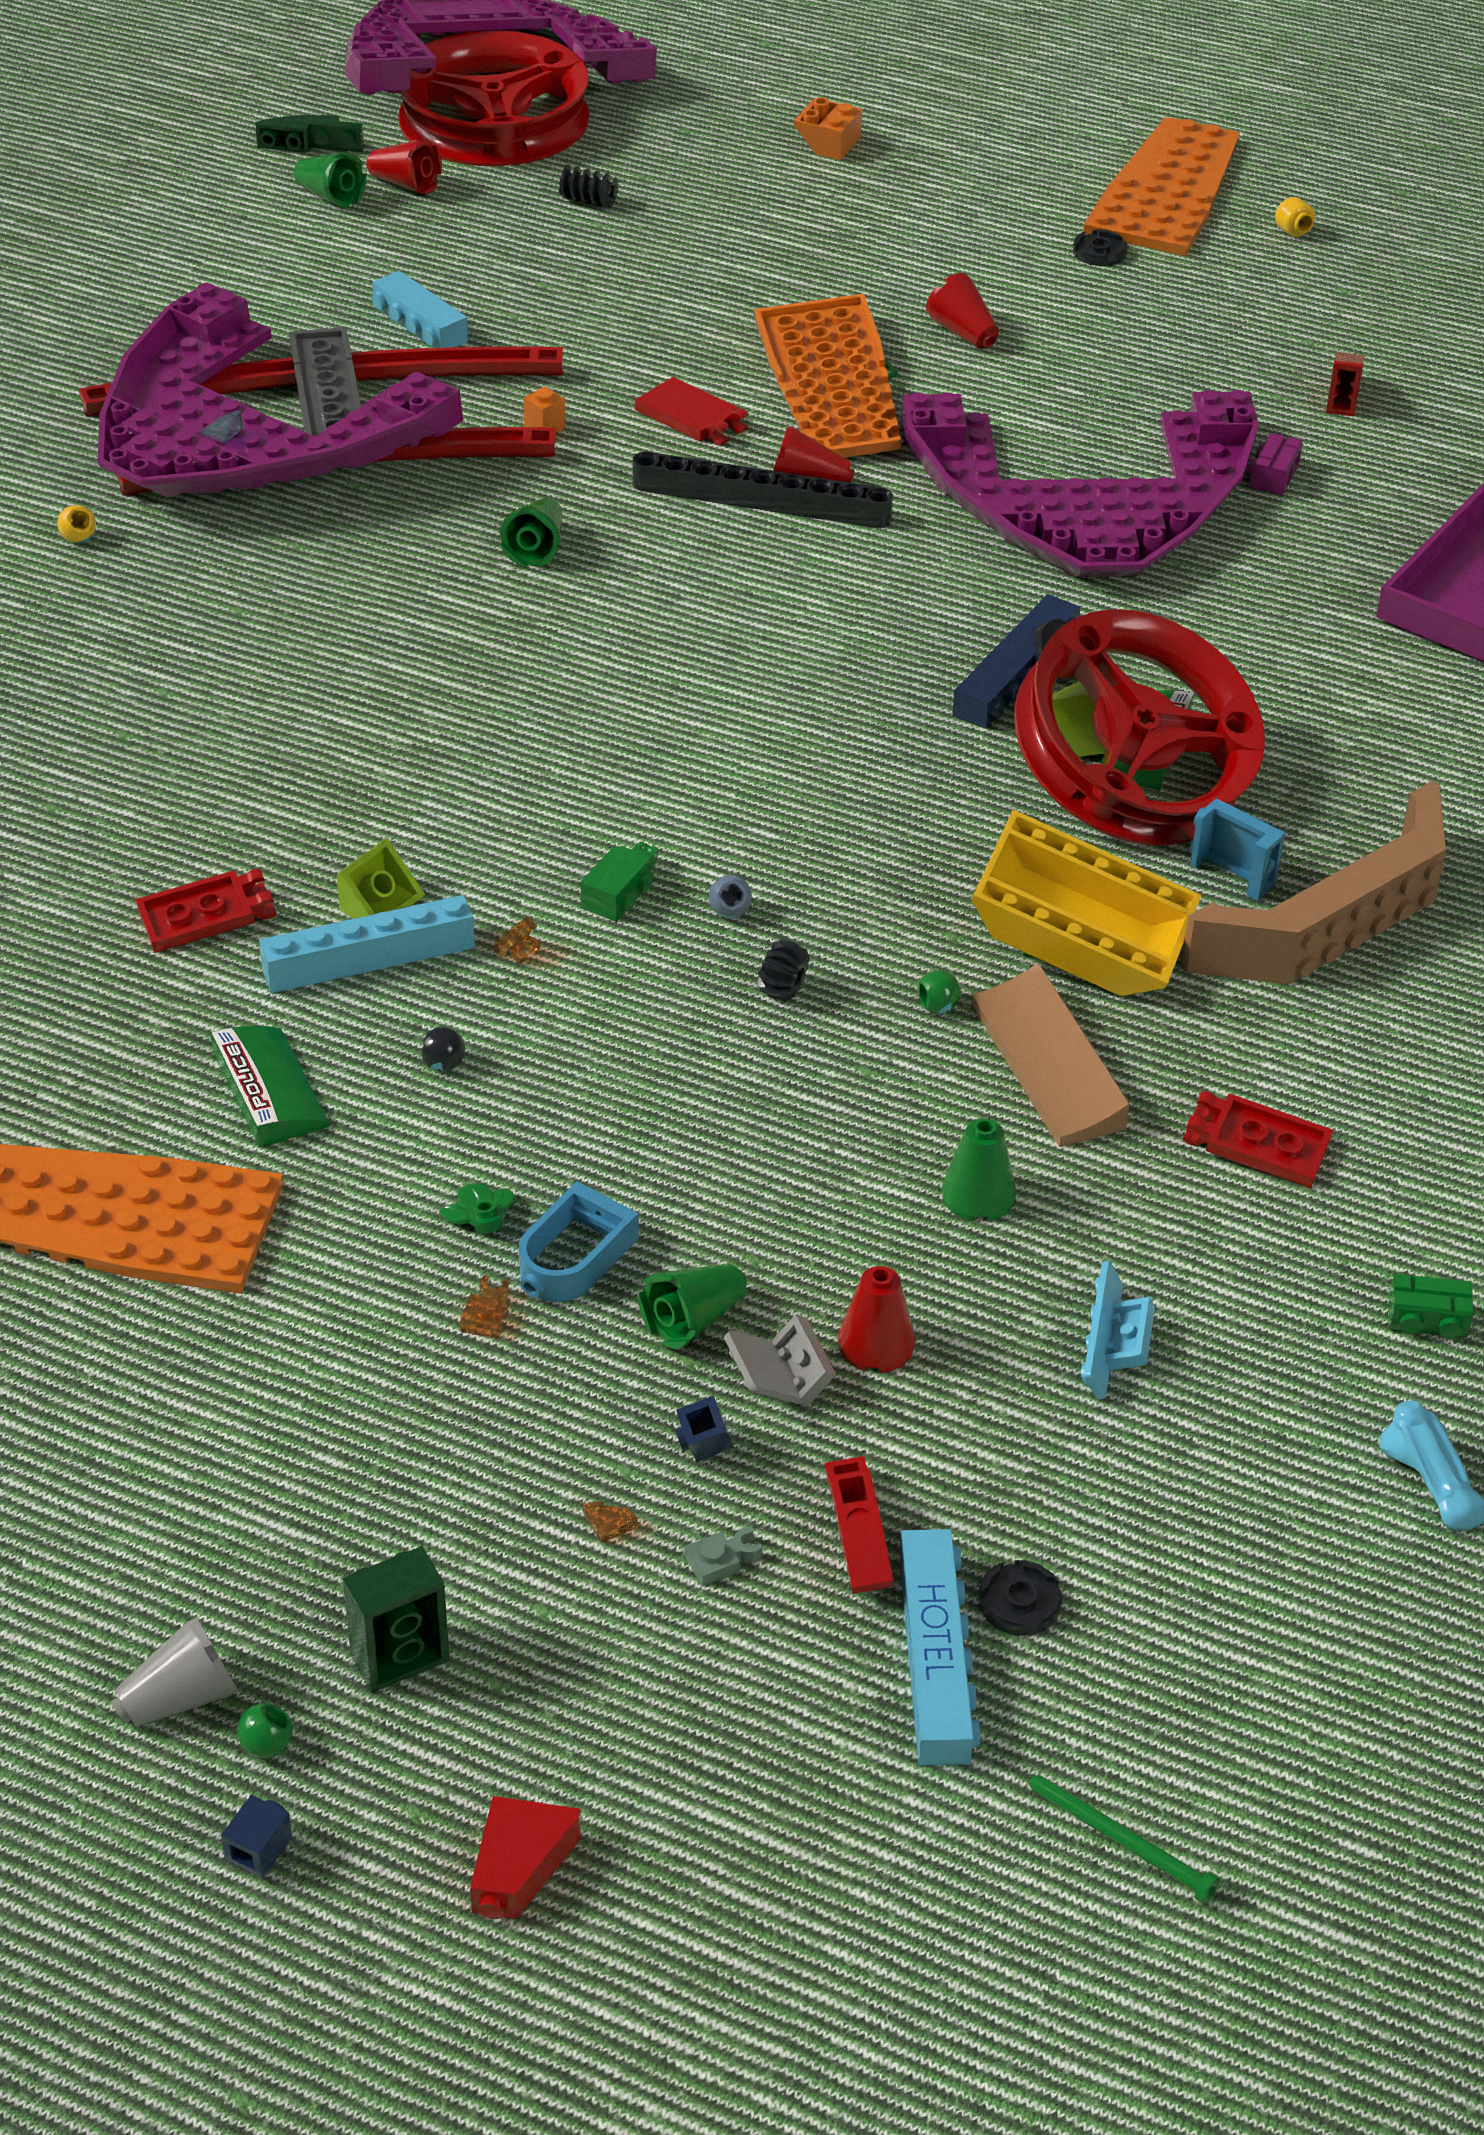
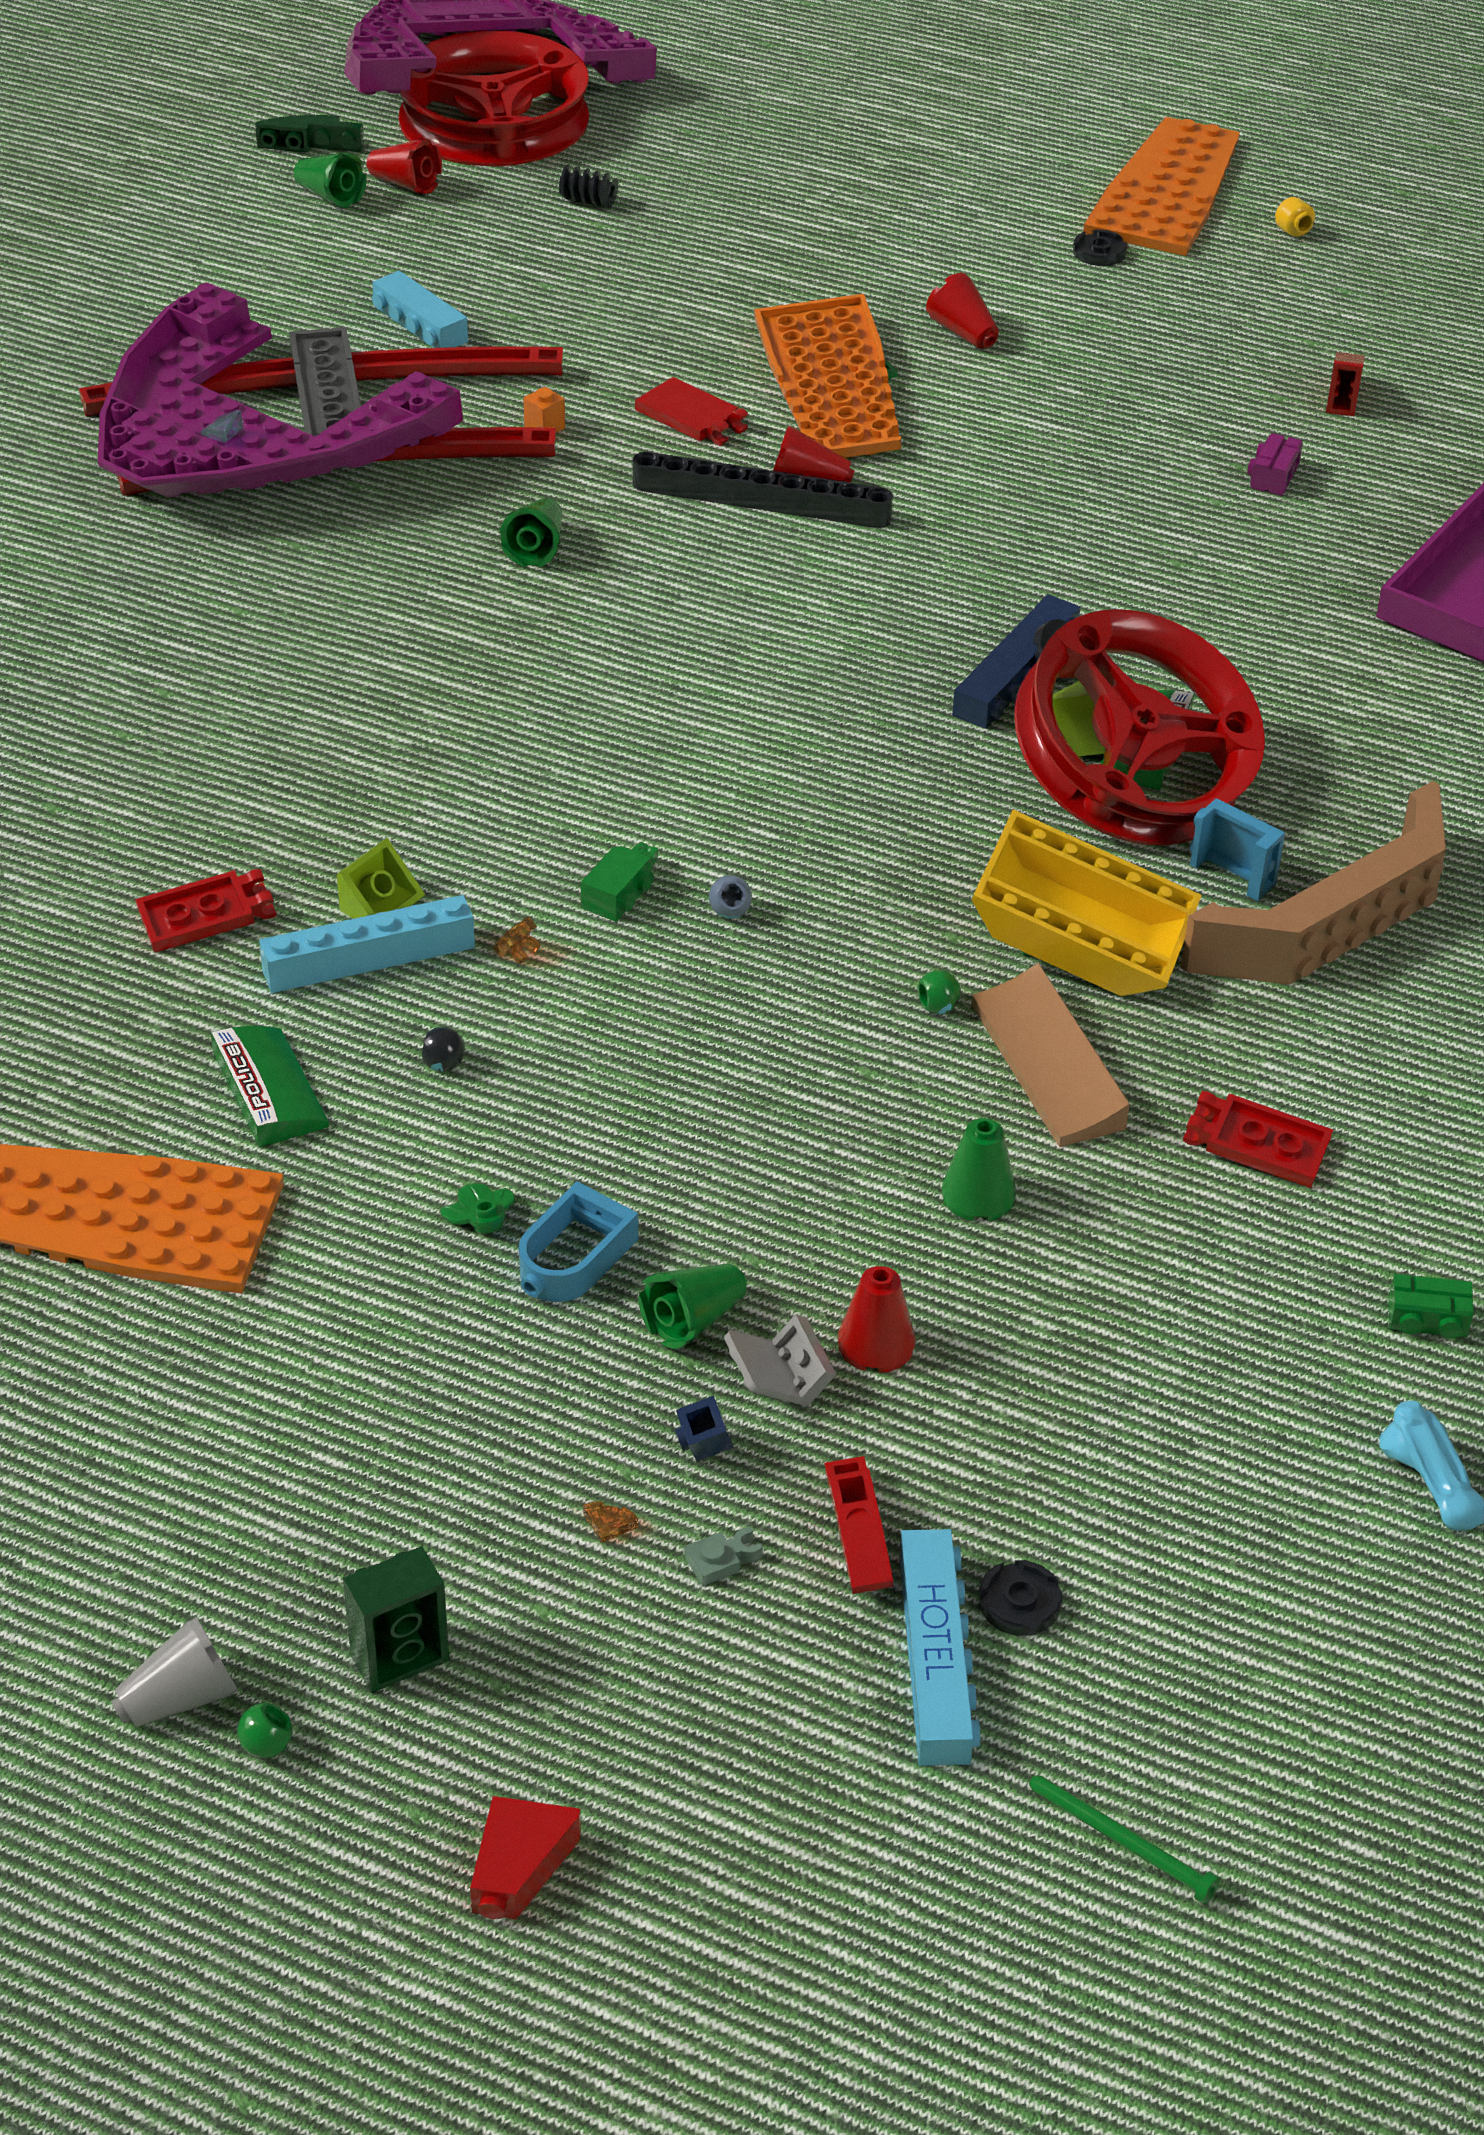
yellow piece [57,505,96,543] -> none
dark blue brick [221,1795,292,1879] -> none
clear orange plate [460,1275,510,1339] -> none
black gear [757,939,810,1002] -> none
orange slope [794,97,862,161] -> none
magenta piece [901,390,1259,578] -> none
medium azure bracket [1081,1261,1155,1400] -> none

